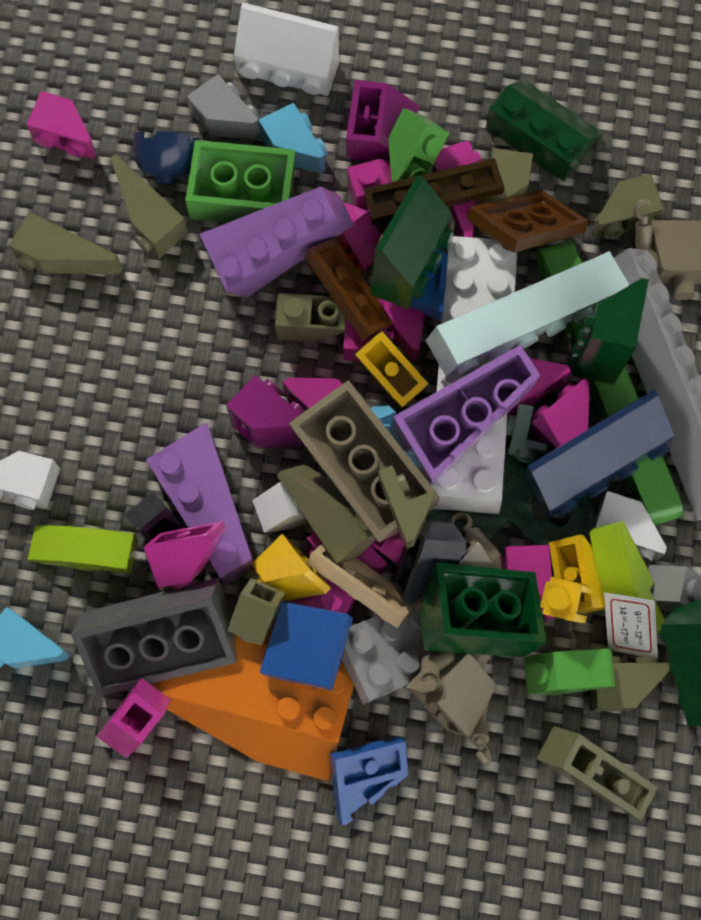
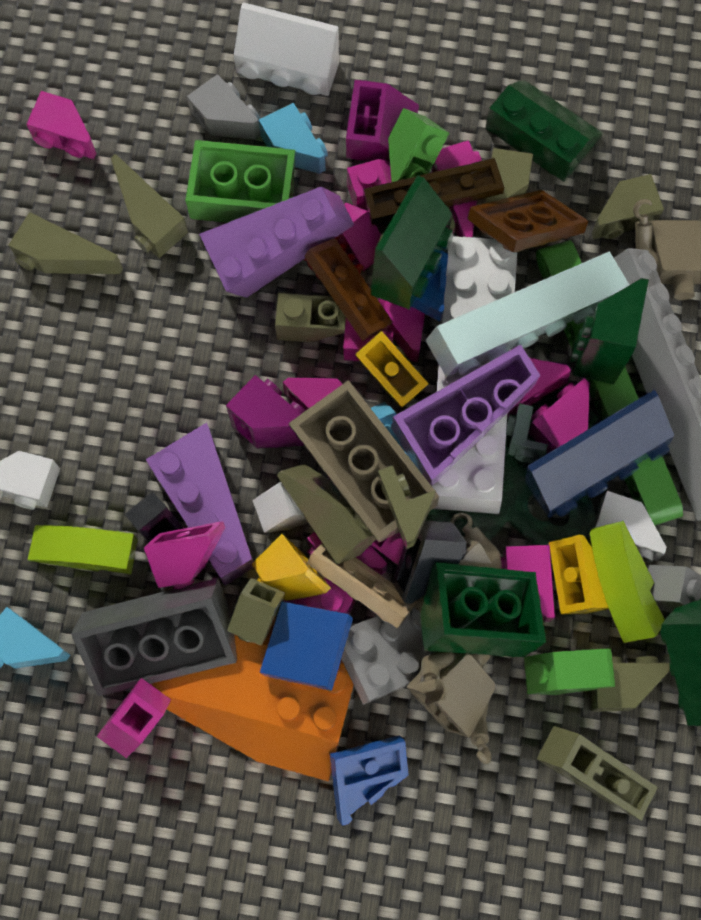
dark blue cylinder [133,131,200,185] -> none
yellow window [540,577,594,623] -> none
white sticker [604,592,658,659] -> none

